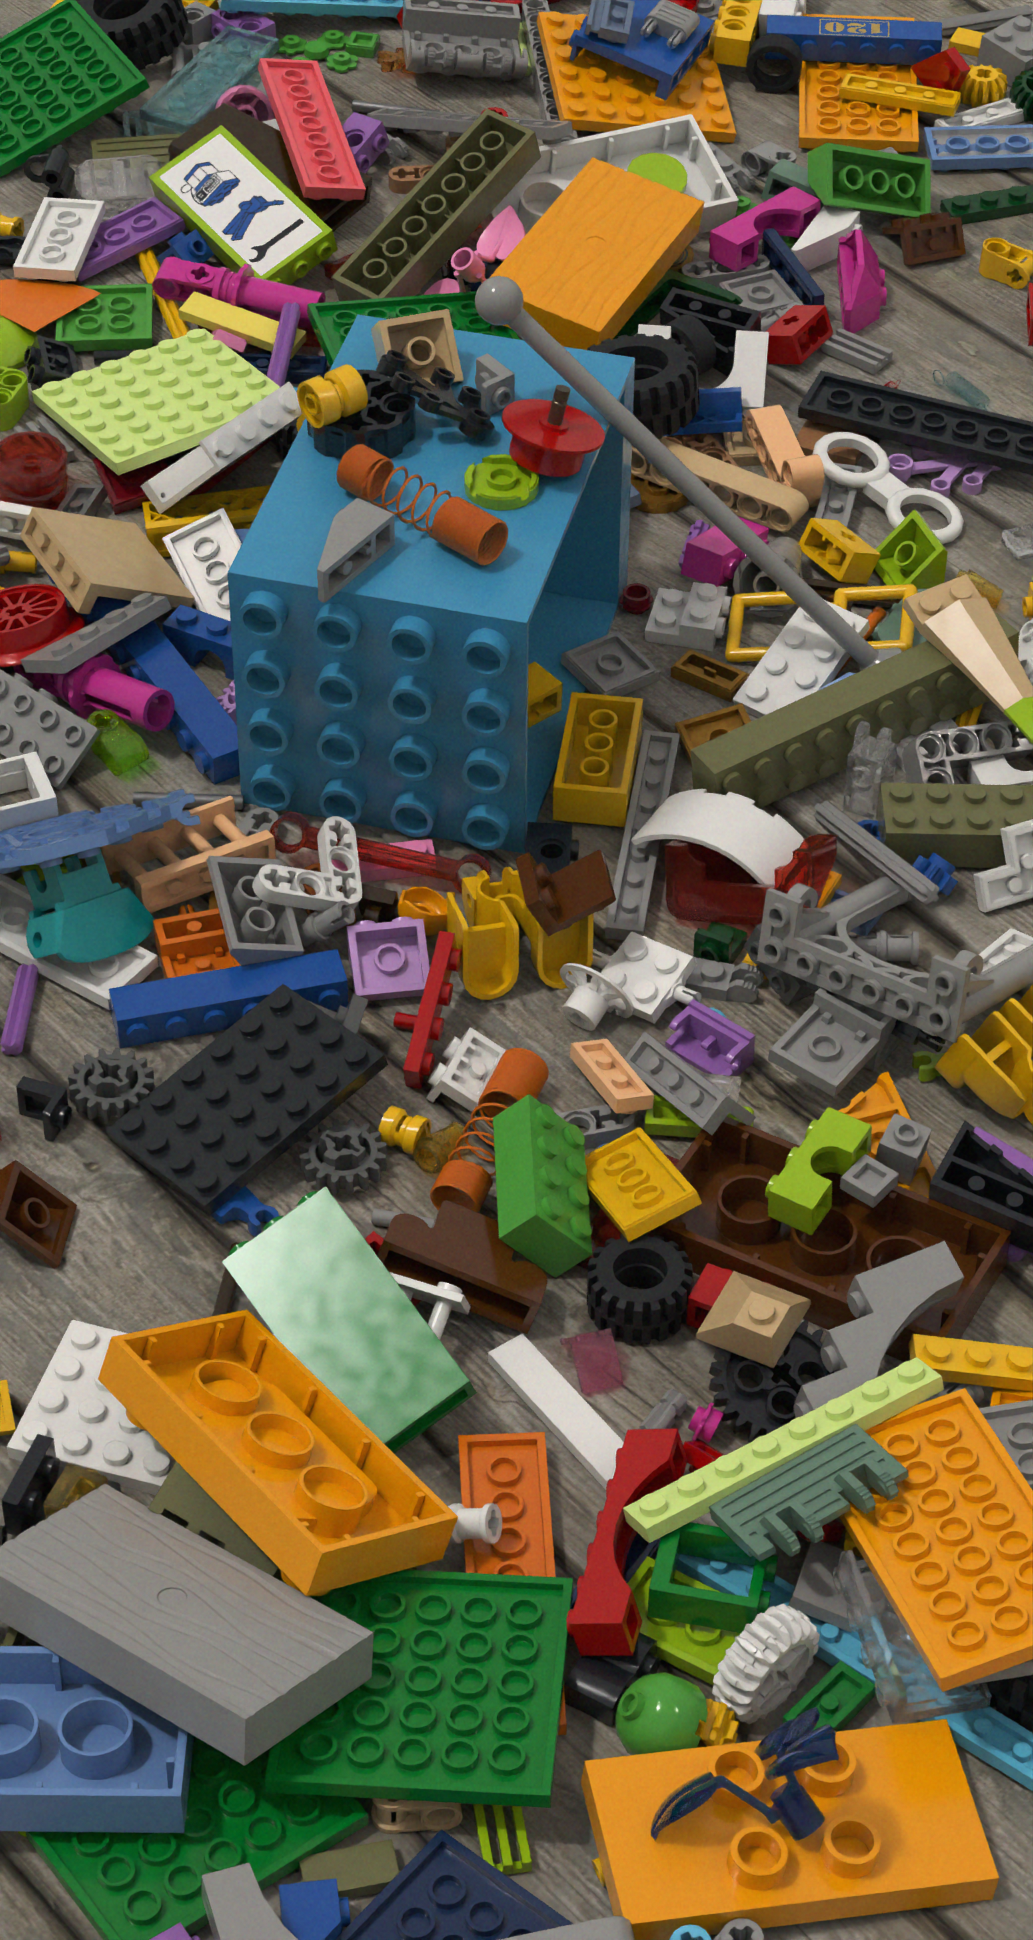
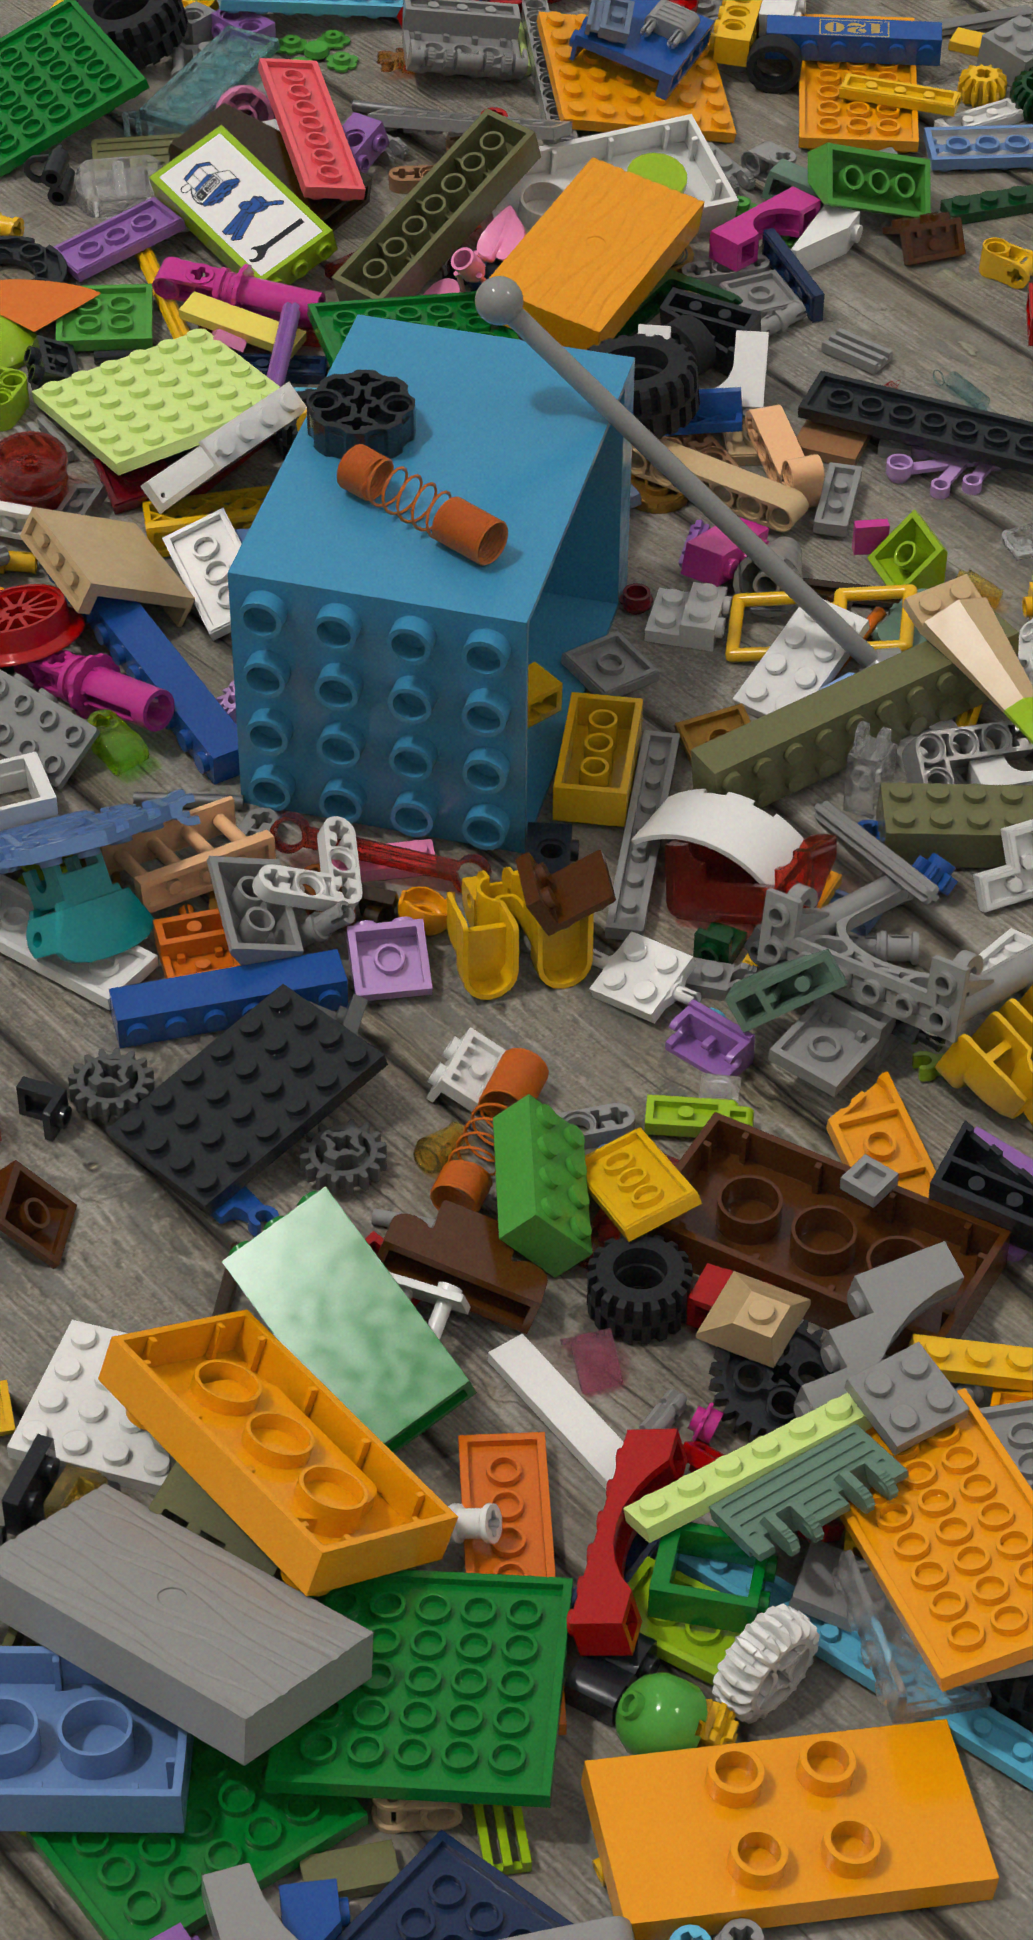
medium lavender axle [0,963,39,1056] -> none
white plate [13,197,106,282] -> none
light grey wing [21,593,172,674] -> none
blue brick [157,229,214,264] -> none
blue arch [162,604,234,680] -> none
yellow wheel [297,364,368,428] -> none
light grey slope [317,497,395,603] -> none
bright green tile [345,31,381,58] -> none
tan slope [371,309,464,386] -> none
black plant [376,350,495,441] -> none
yellow wheel [378,1106,432,1156] -> none
red plate [393,931,462,1089] -> none
lime tile [464,454,539,511] -> none
light grey bracket [475,353,515,415] -> none
red piece [502,385,605,477] -> none
white wheel [560,963,634,1031] -> none
light nougat plate [570,1039,654,1114] -> none
light grey fence [624,1031,756,1135] -> none
plant [651,1707,839,1842] -> none
pearl gold tile [670,649,749,703] -> none
red brick [765,305,833,365] -> none
lime arch [765,1107,872,1235] -> none
green plate [782,1660,876,1736] -> none
yellow brick [799,518,881,584] -> none
white bar [813,432,964,545] -> none
dark pink wedge [837,229,887,334] -> none
light grey brick [875,1113,932,1186] -> none
red wing [911,47,971,92] -> none
none -> sand green slope [725,949,847,1033]
none -> light grey plate [844,1342,970,1456]
none -> dark pink tile [852,519,890,555]

